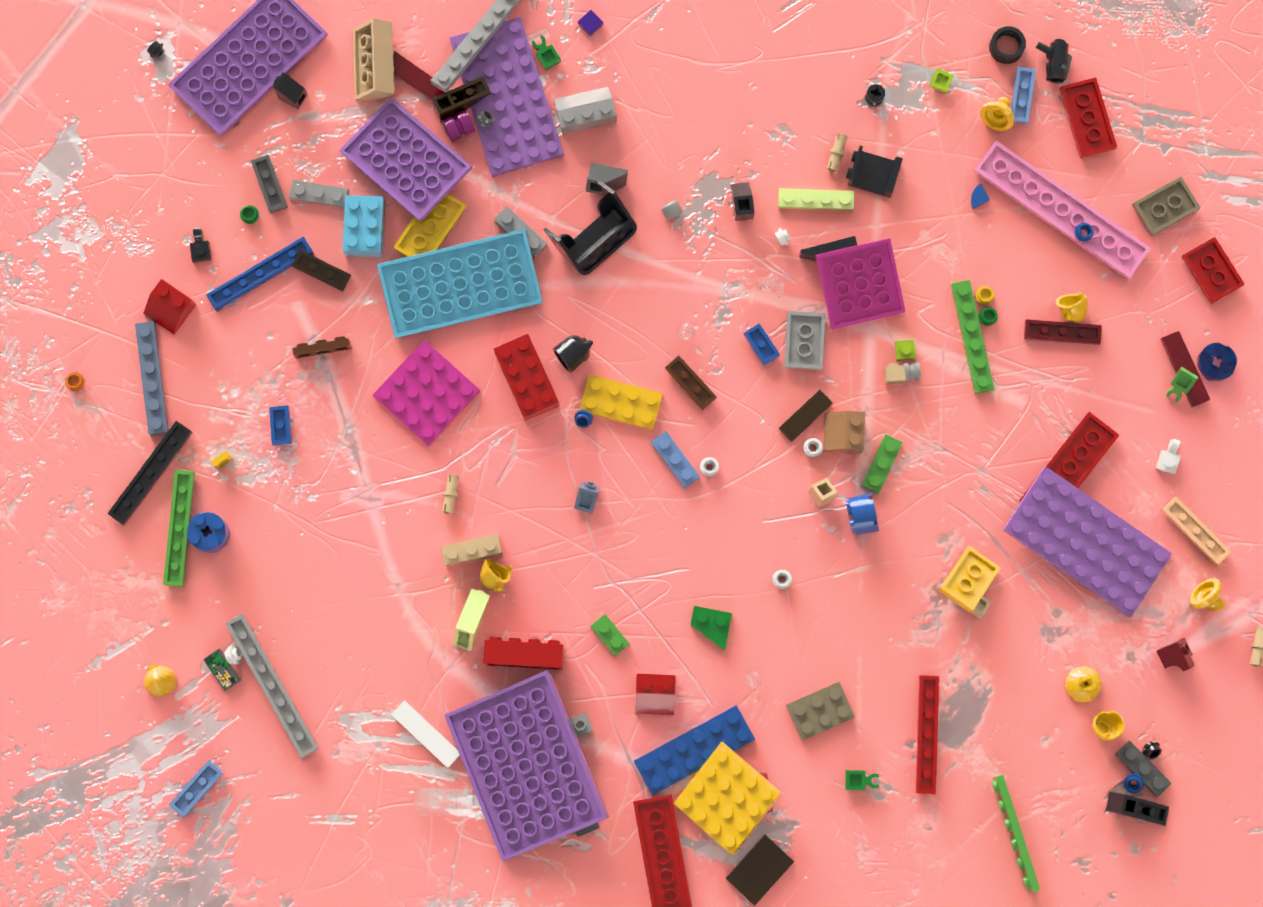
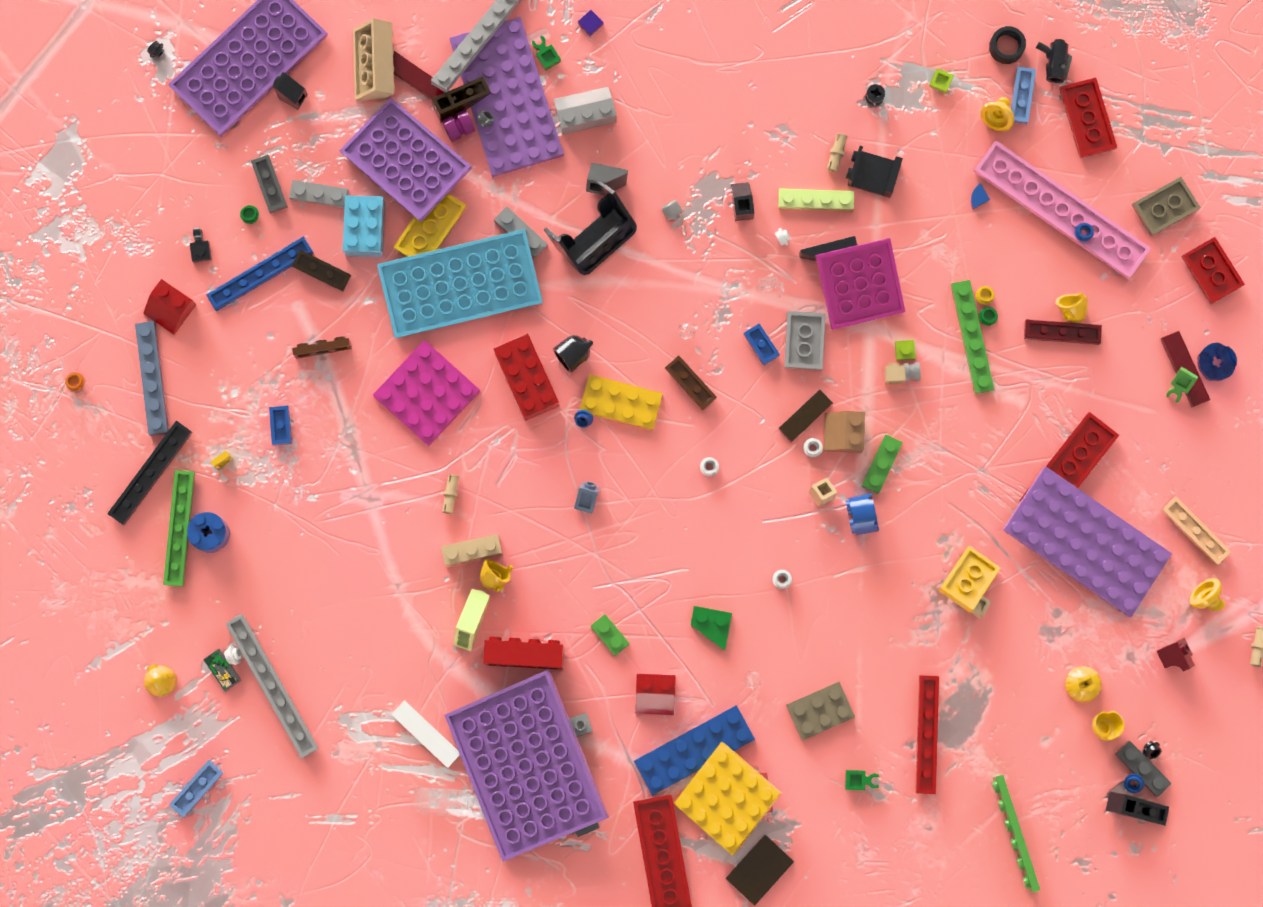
medium blue plate [651,431,700,489] -> none
white plate [1155,439,1181,475] -> none

